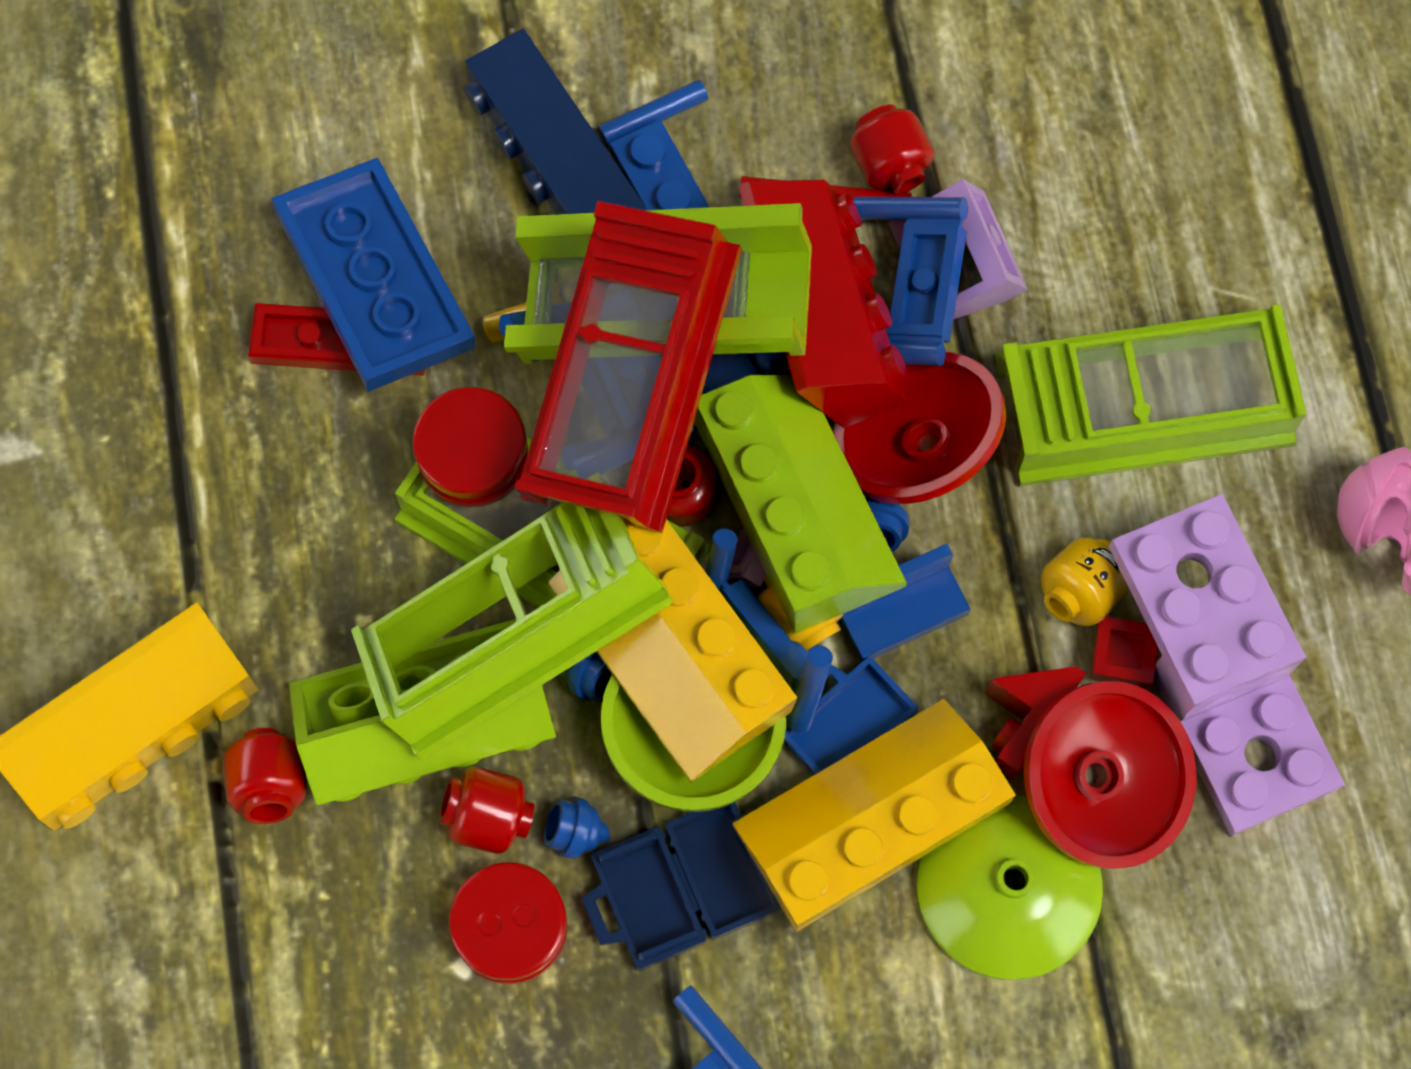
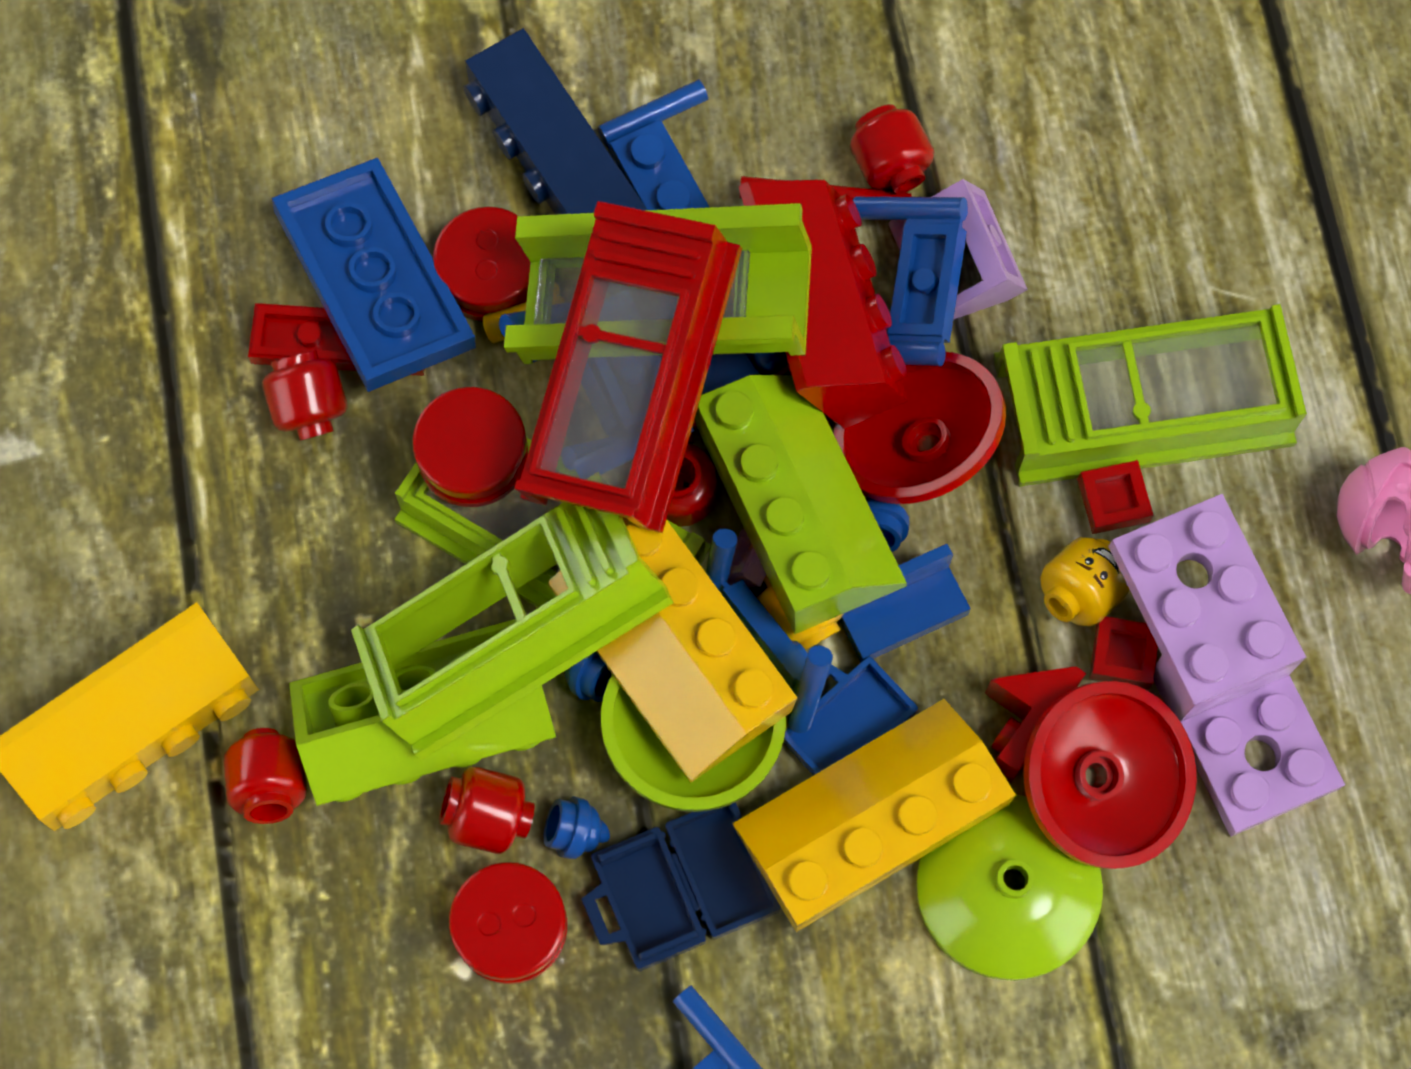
none -> red head [262,350,348,441]
none -> red head [433,207,531,322]
none -> red plate [1077,460,1154,534]

